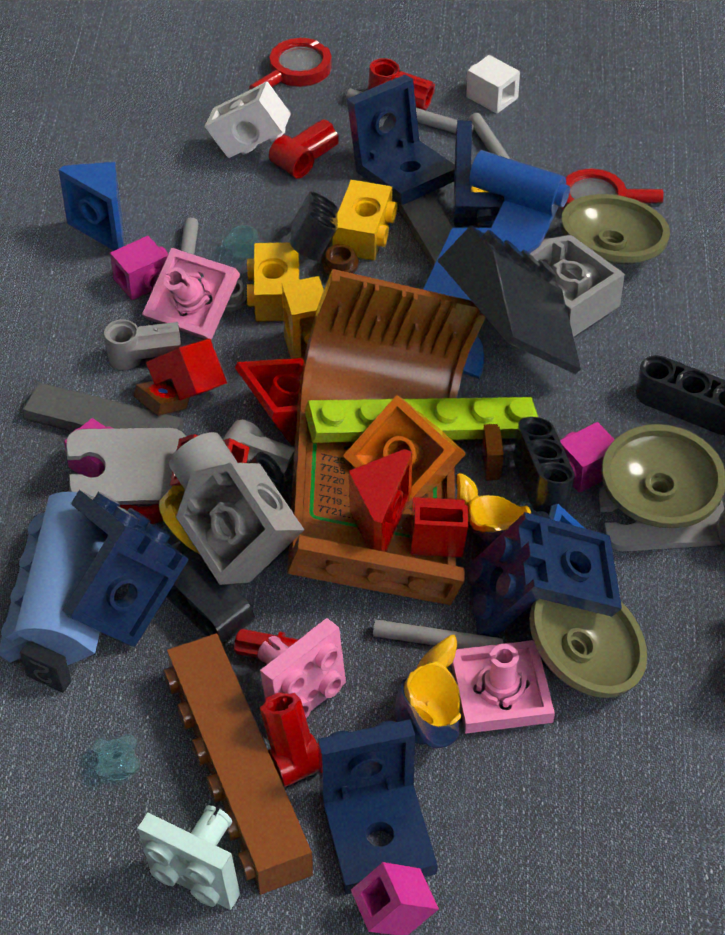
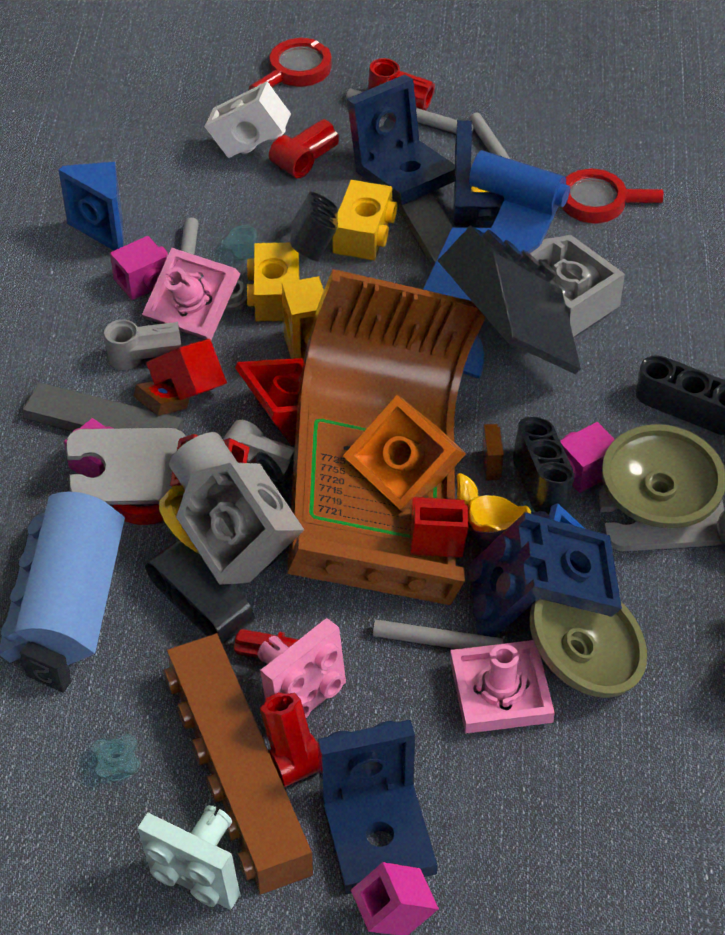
dark blue bracket [62,490,189,647] -> none
lime plate [305,397,538,443] -> none
reddish brown plate [322,244,359,275] -> none
red slope [348,449,412,552] -> none
yellow hair [394,635,461,748] -> none
white brick [466,55,520,114] -> none
olive dish [560,194,670,264] -> none

